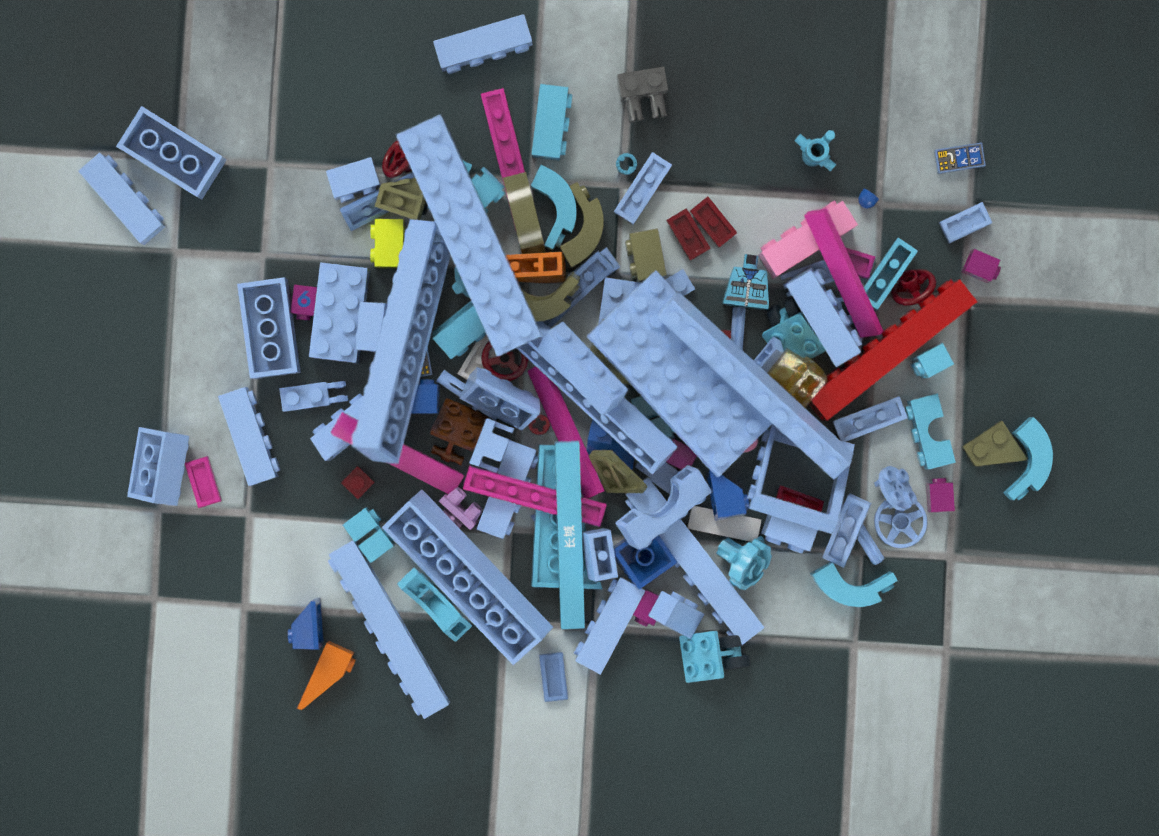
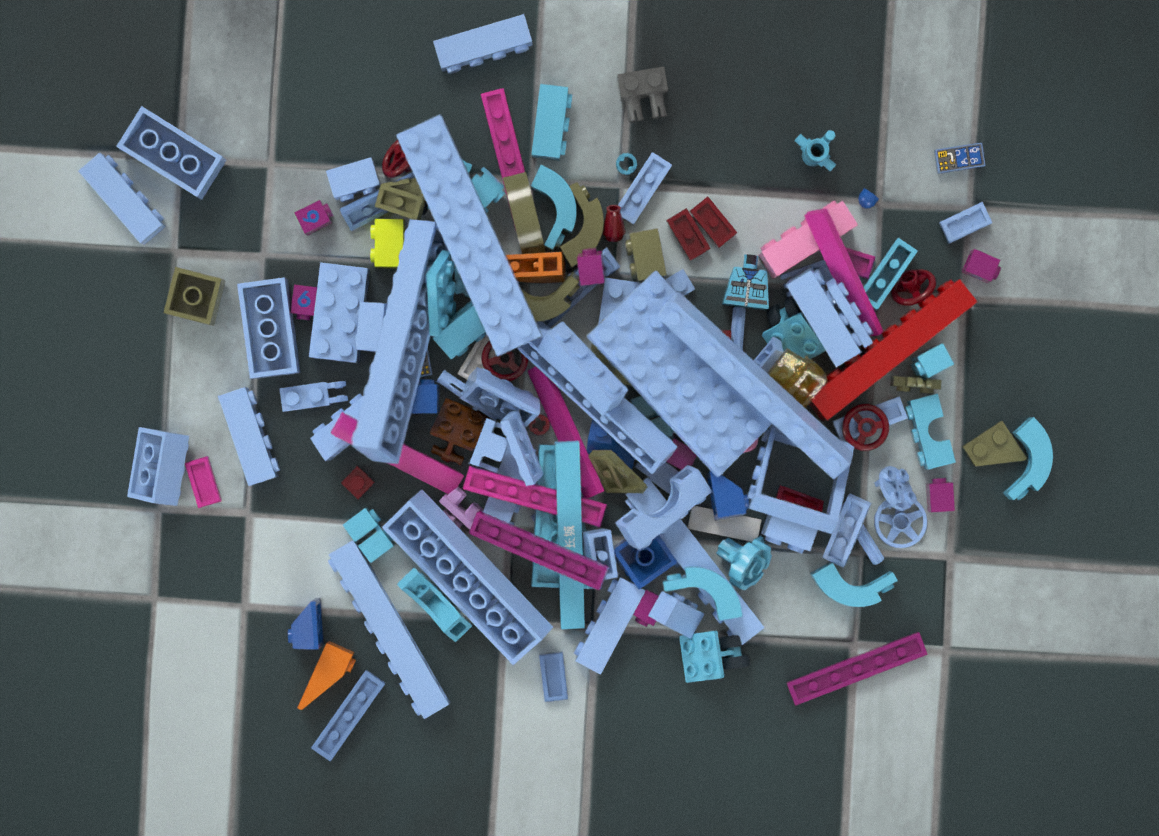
none -> olive brick [163,267,226,326]
none -> magenta brick [294,200,334,236]
none -> medium blue plate [311,669,385,761]
none -> medium azure plate [427,250,456,337]
none -> magenta plate [469,511,609,590]
none -> light blue plate [500,410,543,486]
none -> magenta brick [577,248,606,286]
none -> dark red cone [602,205,626,242]
none -> medium azure arch [662,566,743,621]
none -> magenta plate [786,632,928,706]
none -> light blue plate [826,278,873,347]
none -> dark red piece [842,404,889,451]
none -> olive hinge [890,376,942,394]

